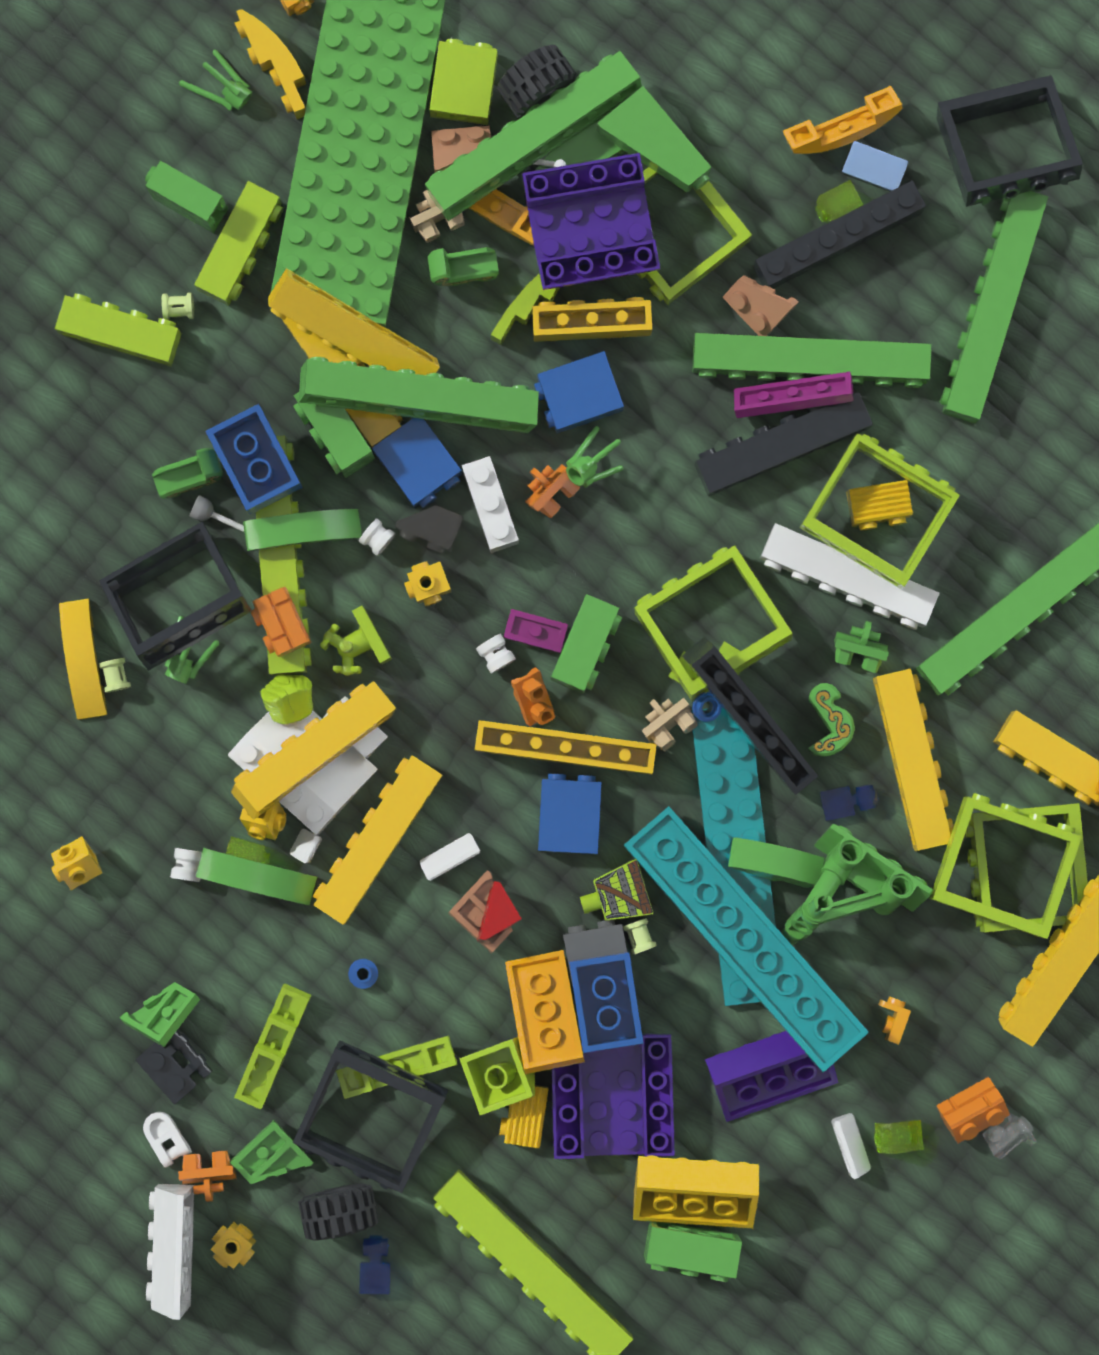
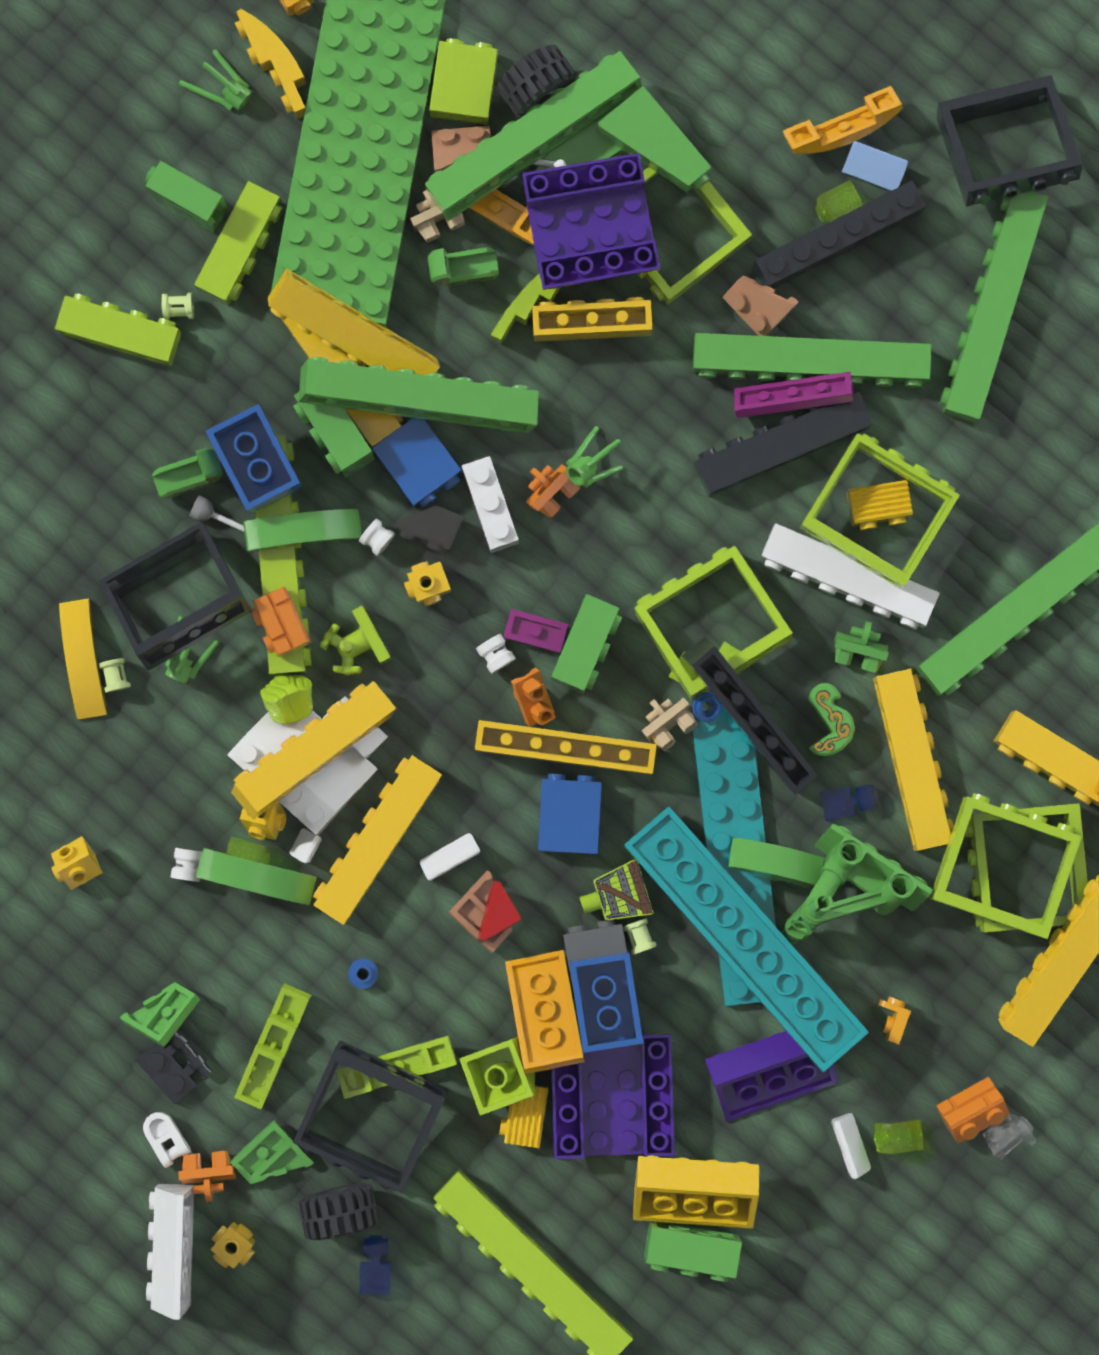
blue brick [534,351,624,434] -> none

